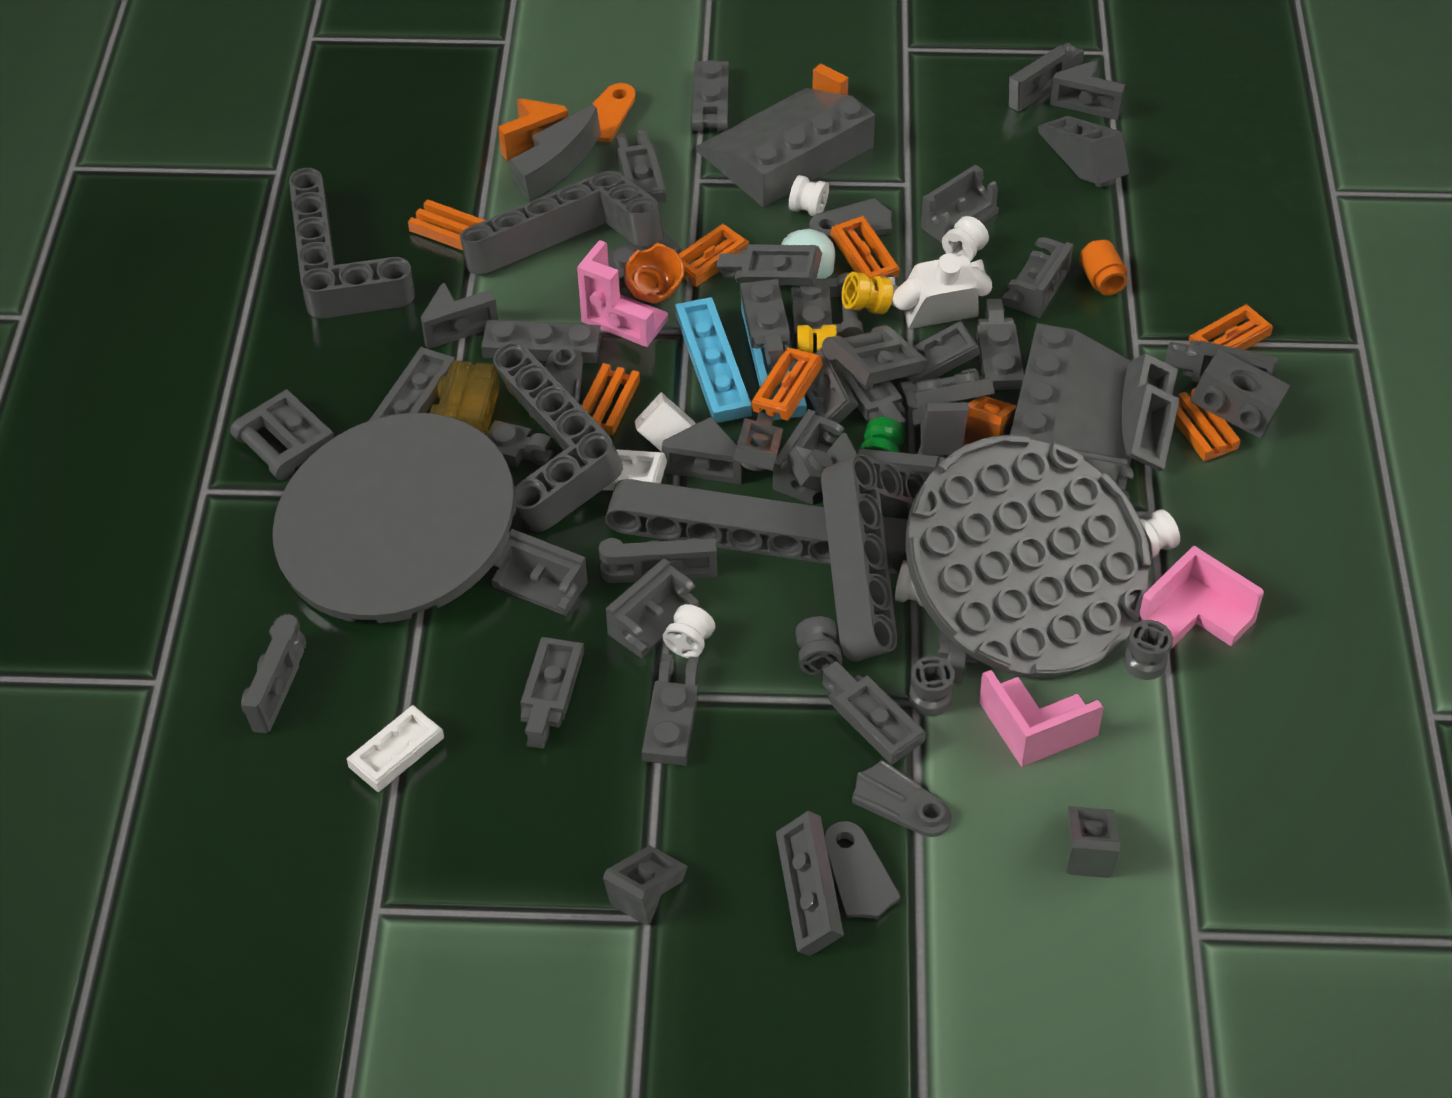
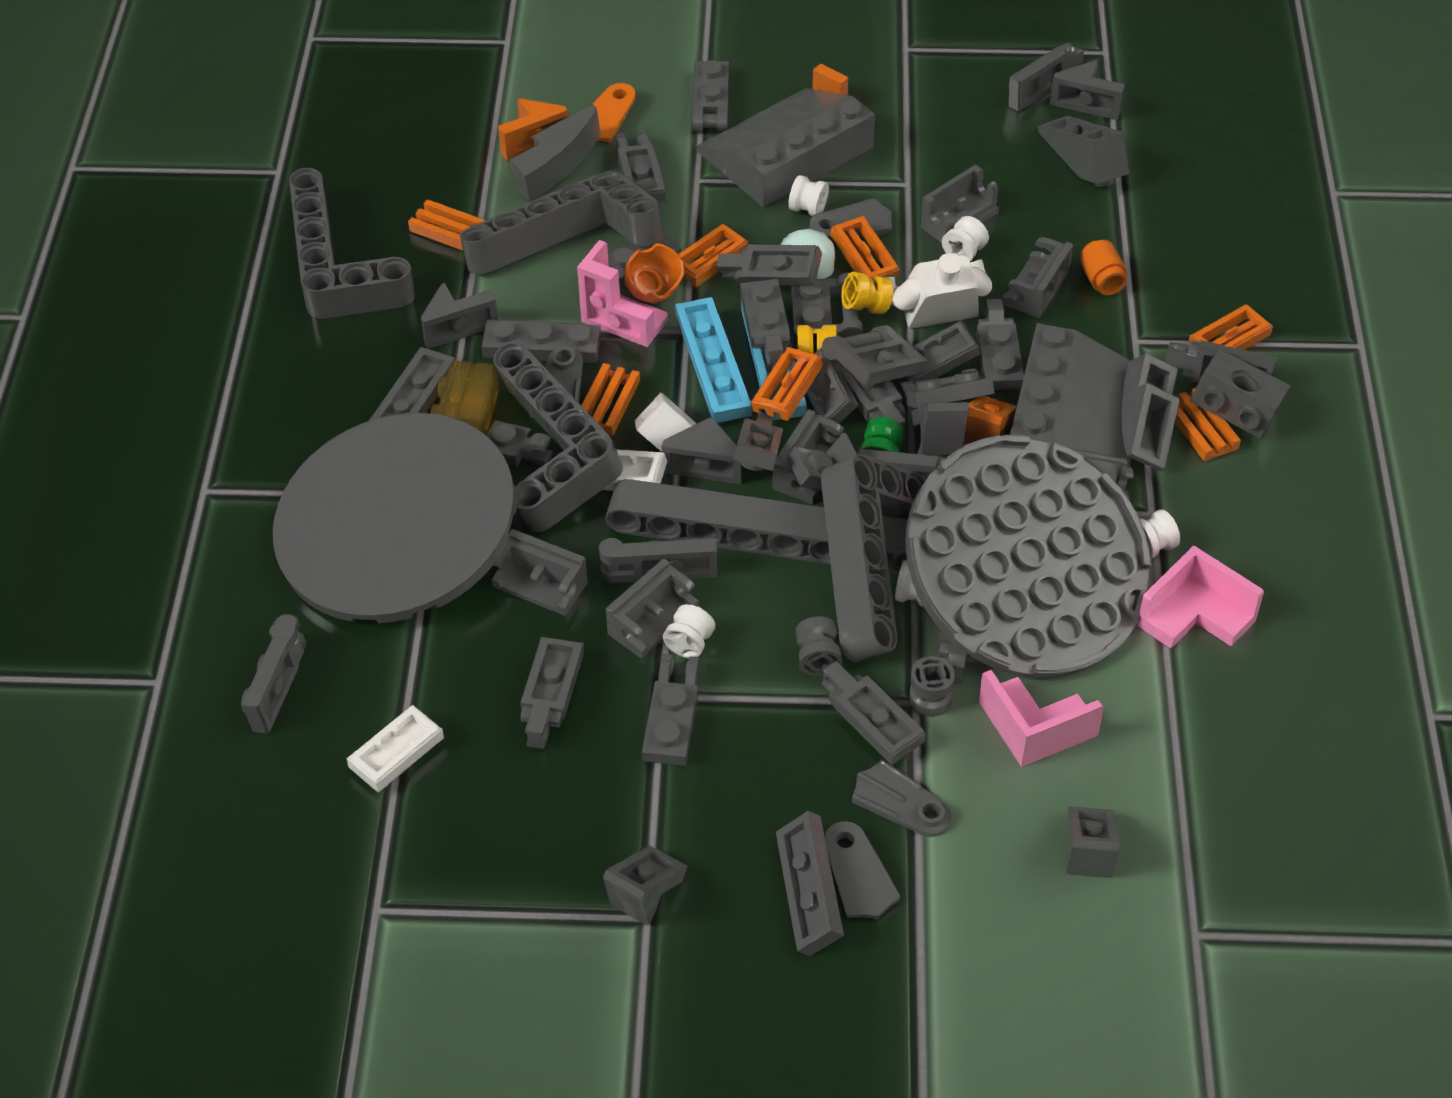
dark grey plate [230,389,334,481] -> none
dark grey wheel [1124,620,1173,680] -> none

